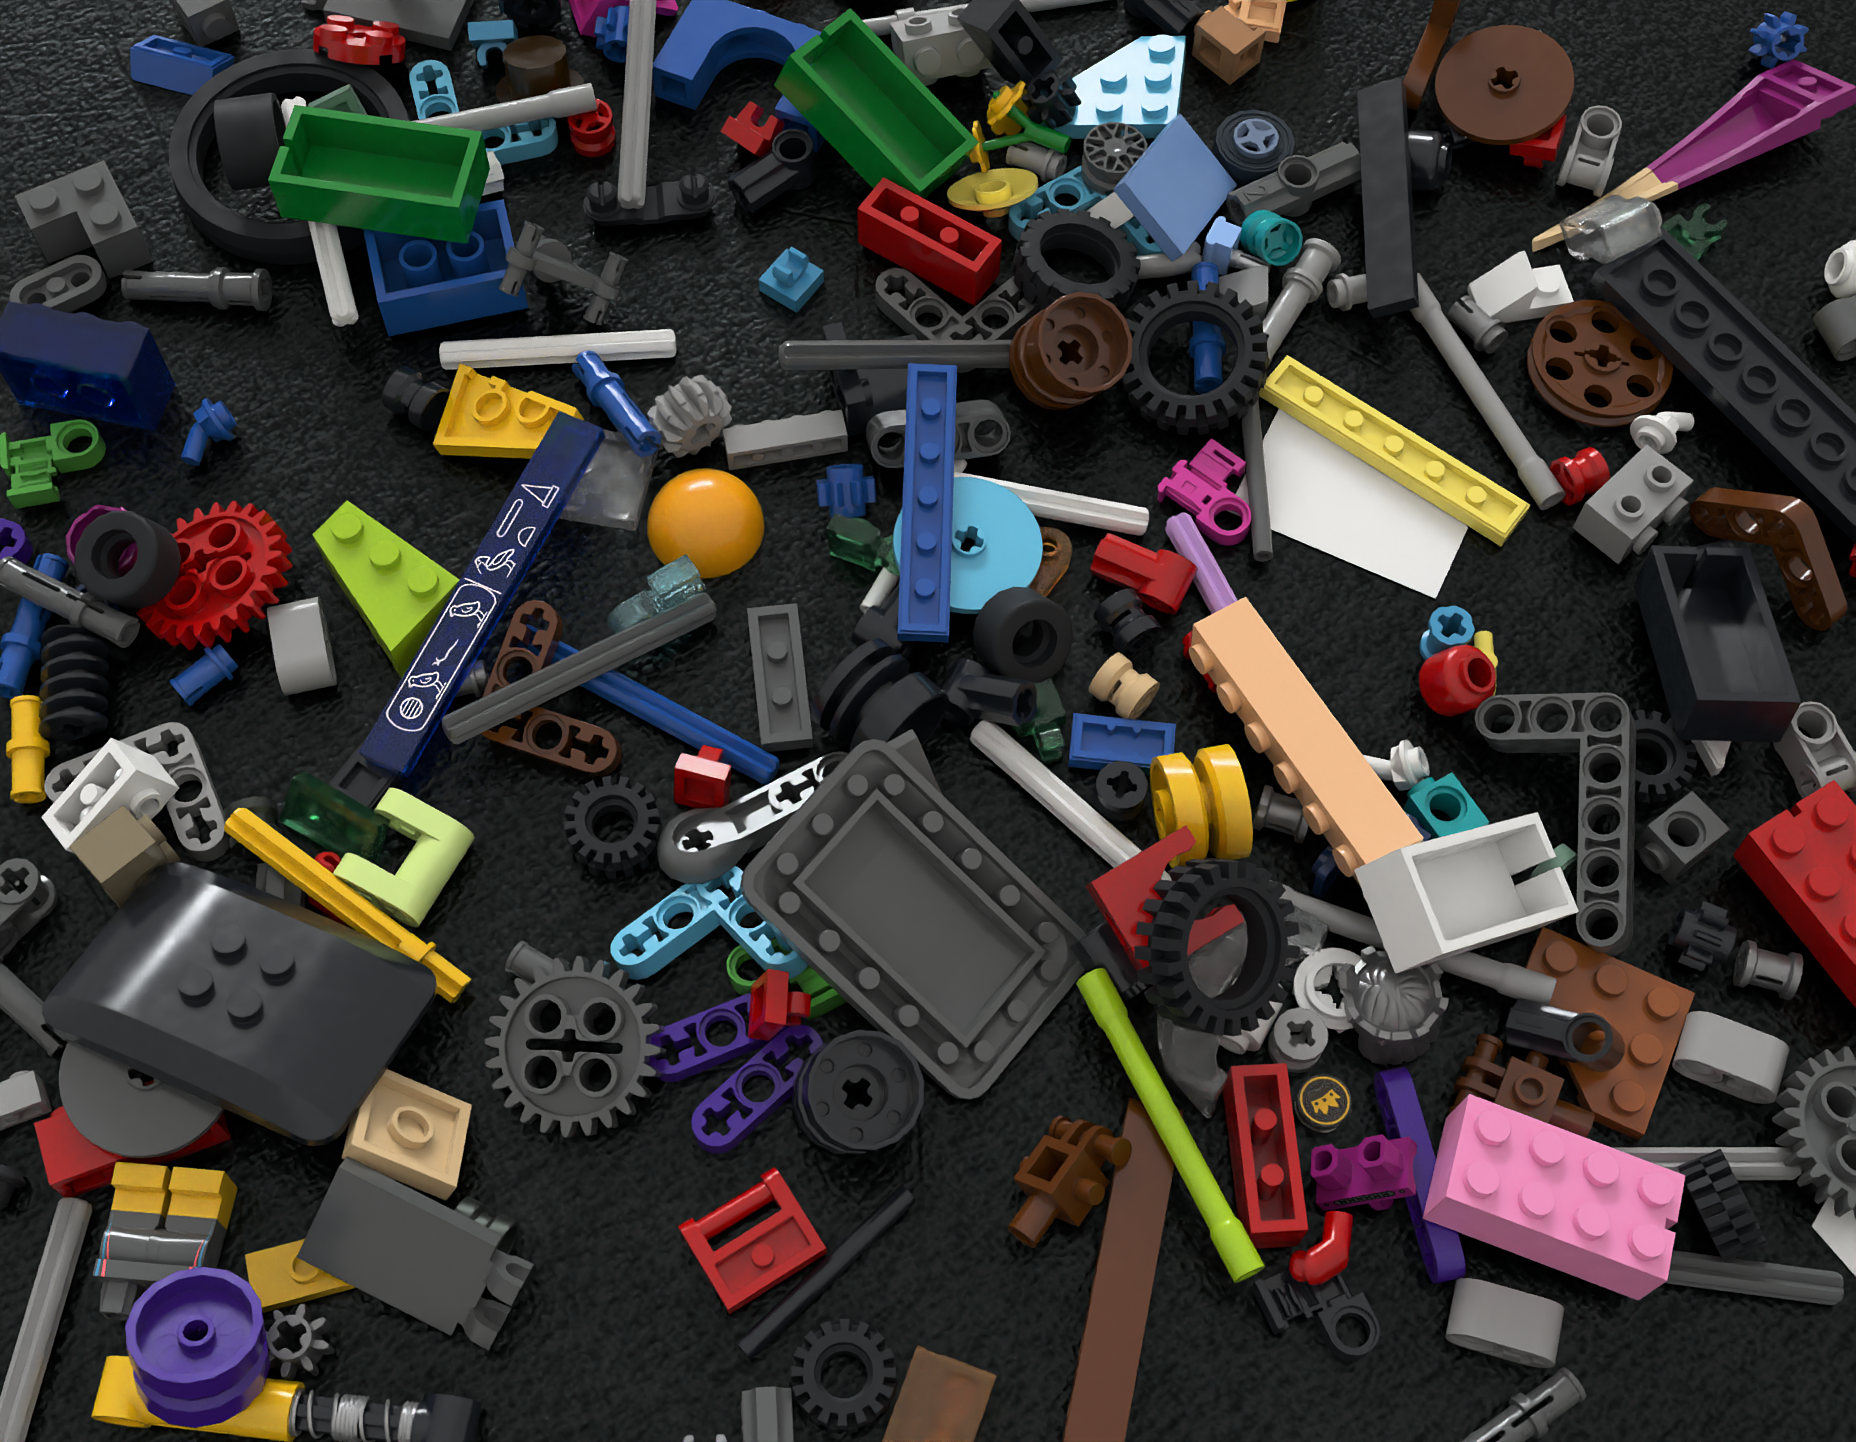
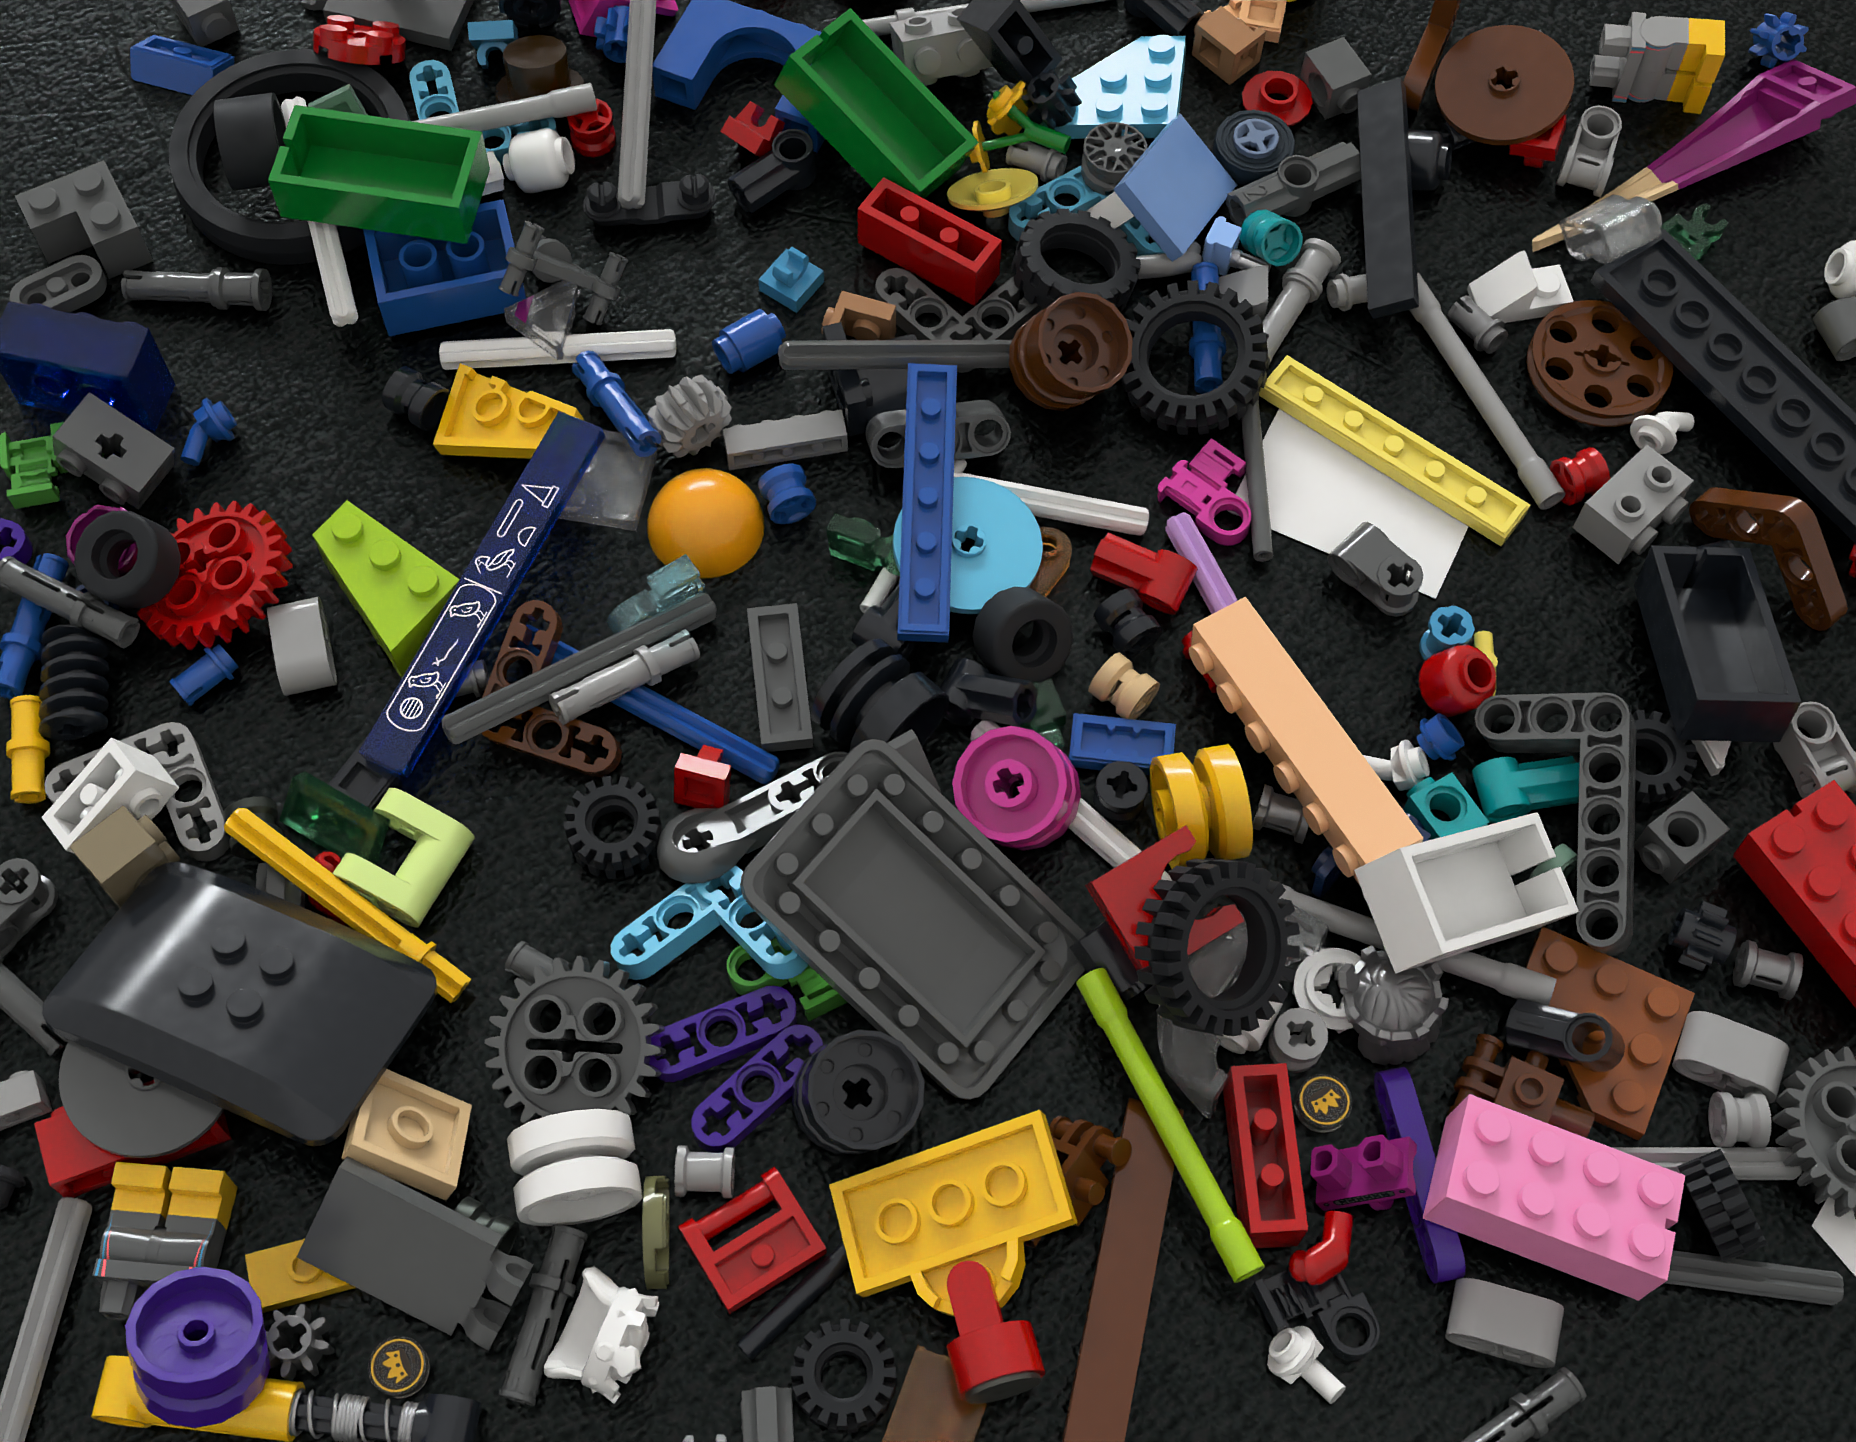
red tile [748,969,811,1041] -> none
blue gear [816,464,876,518] -> none
none -> dark grey brick [53,392,175,510]
none -> tile [368,1336,430,1399]
none -> dark grey pin [498,1225,588,1406]
none -> white head [503,128,575,193]
none -> clear tile [504,280,581,360]
none -> white wheel [507,1109,643,1226]
none -> white hair [544,1266,659,1404]
none -> light grey pin [549,629,700,725]
none -> olive tile [642,1176,670,1289]
none -> light grey bush [674,1145,735,1199]
none -> blue brick [712,309,786,374]
none -> blue wheel [758,463,816,524]
none -> medium nougat bracket [821,291,896,340]
none -> yellow plate [829,1110,1077,1404]
none -> dark pink wheel [952,726,1081,851]
none -> red piece [1242,71,1313,127]
none -> white plate [1267,1326,1346,1404]
none -> dark grey brick [1299,37,1372,120]
none -> dark grey piece [1327,522,1423,617]
none -> blue plate [1417,713,1464,761]
none -> teal piece [1472,756,1580,823]
none -> light grey hips [1590,12,1725,114]
none -> light grey wheel [1708,1092,1772,1148]

